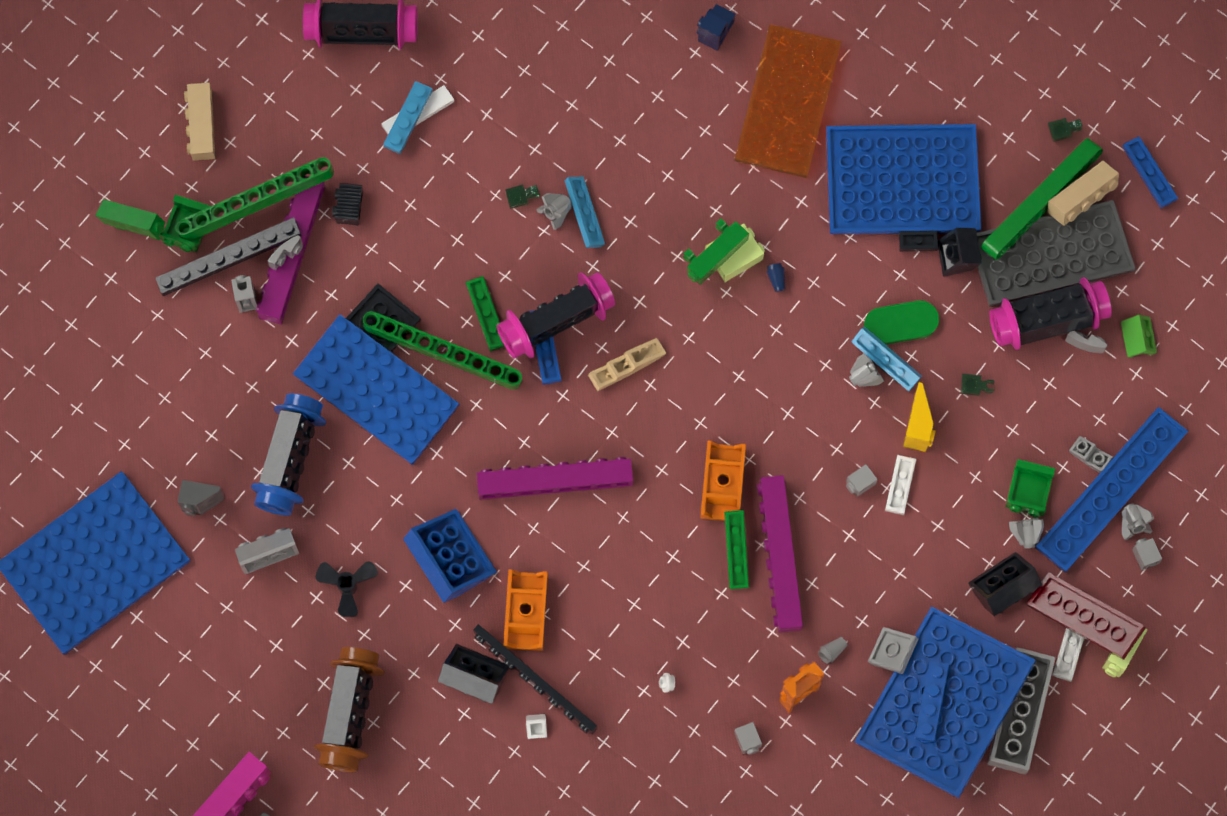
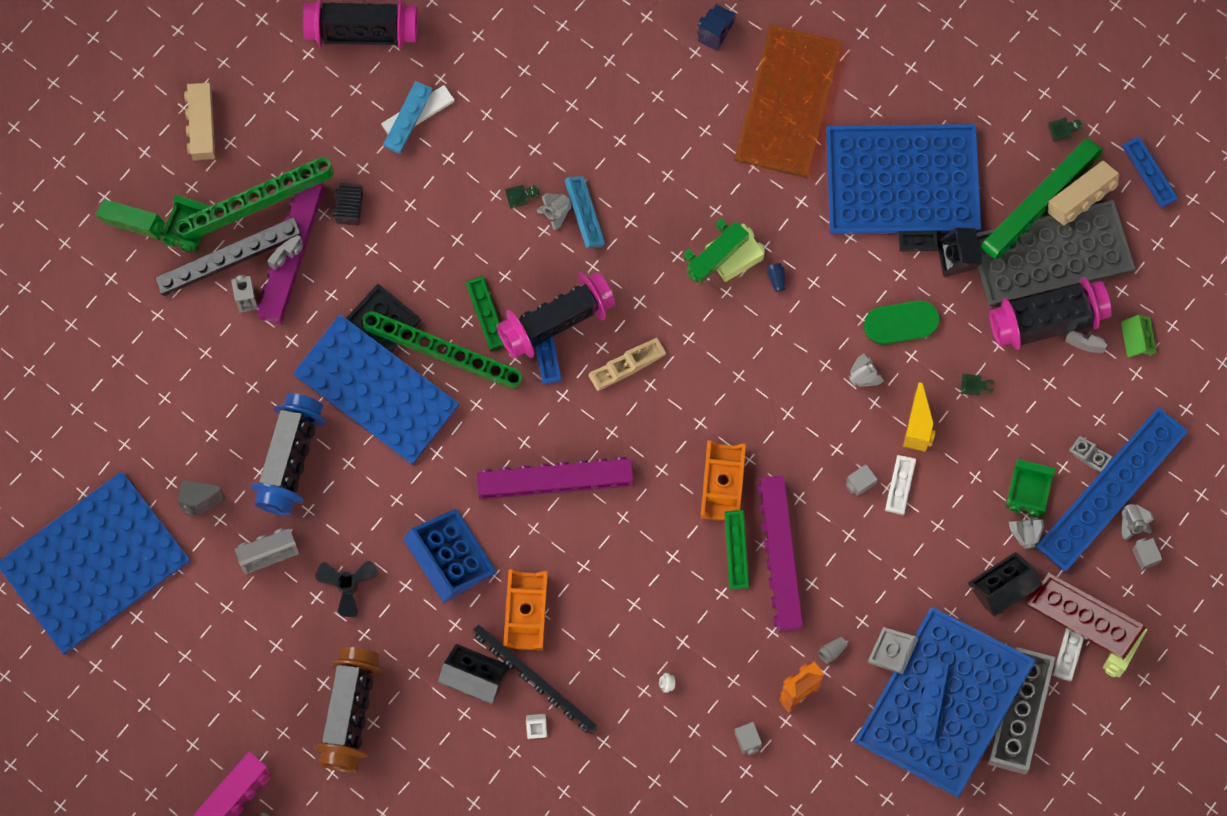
dark azure plate [851,326,922,391] -> none

